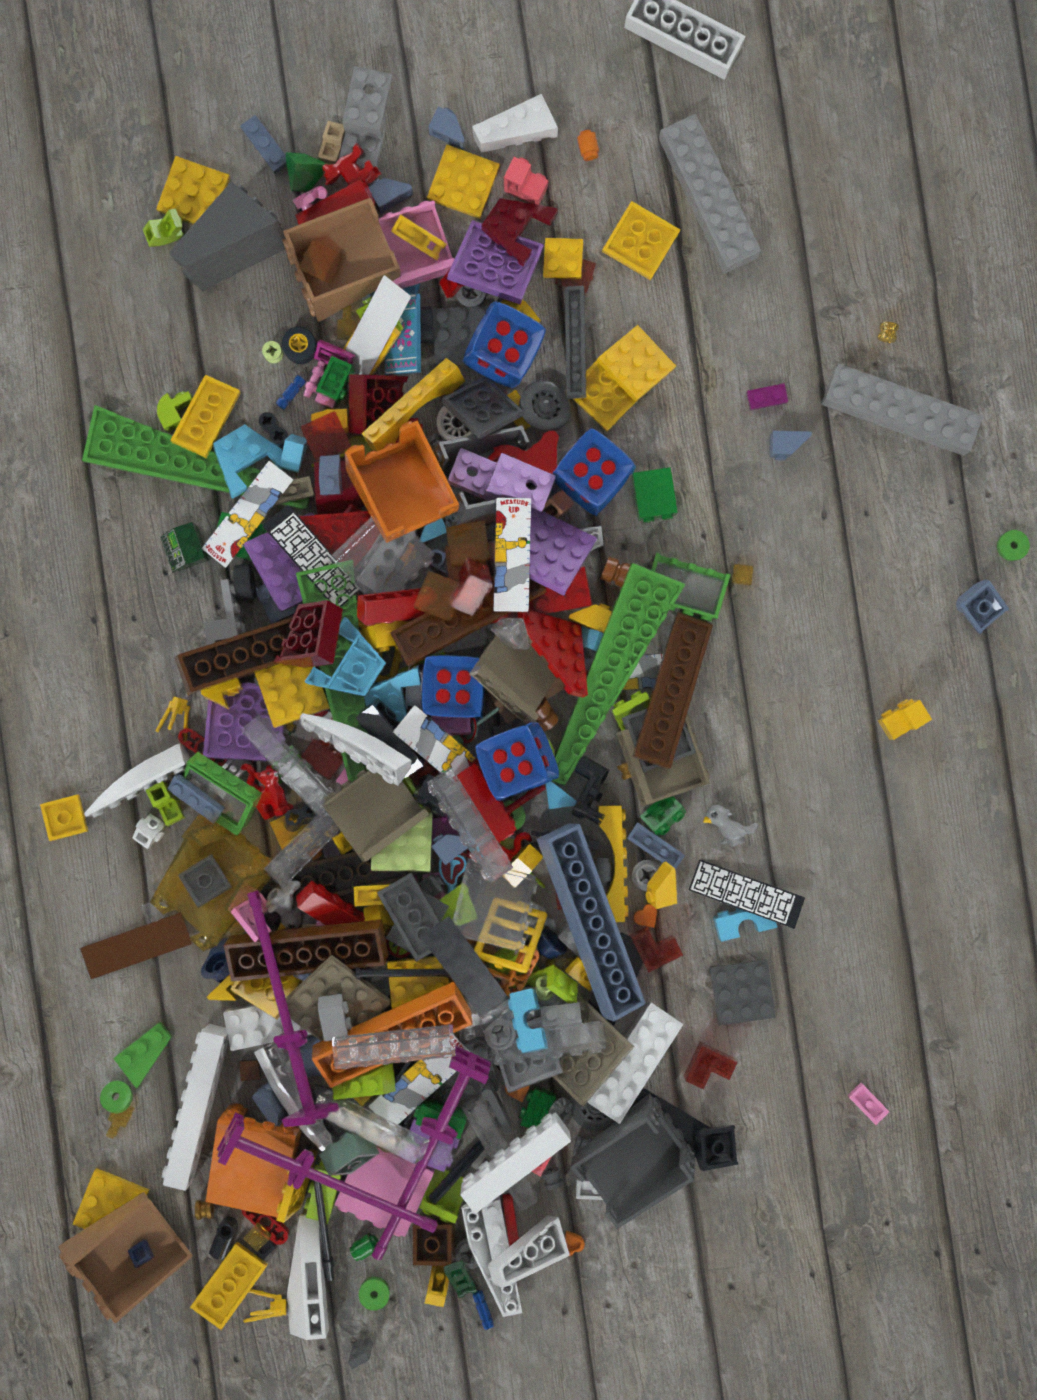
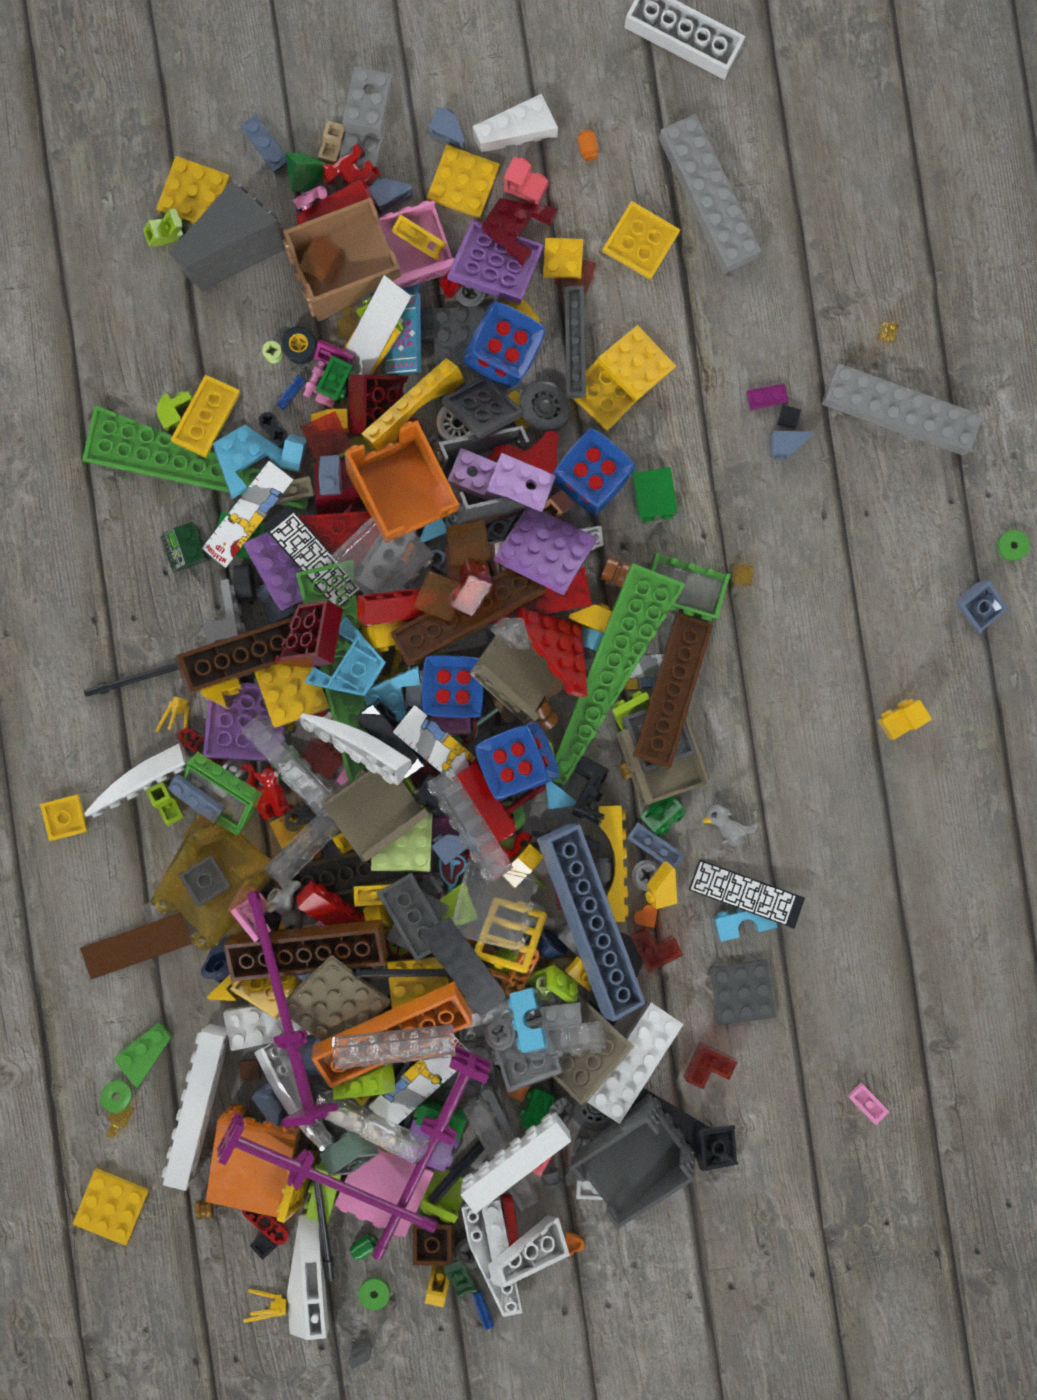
medium nougat windscreen [58,1192,193,1324] -> none
dark blue tile [128,1239,154,1268] -> none
white brick [132,814,166,849] -> none
yellow plate [190,1242,268,1330] -> none
black piece [209,1216,238,1260] -> none
clear yellow plate [243,1222,272,1252] -> none
light grey brick [318,994,352,1042] -> none
sticker [494,498,531,612] -> none
none -> black bar [84,663,178,697]
none -> black tile [777,405,801,429]

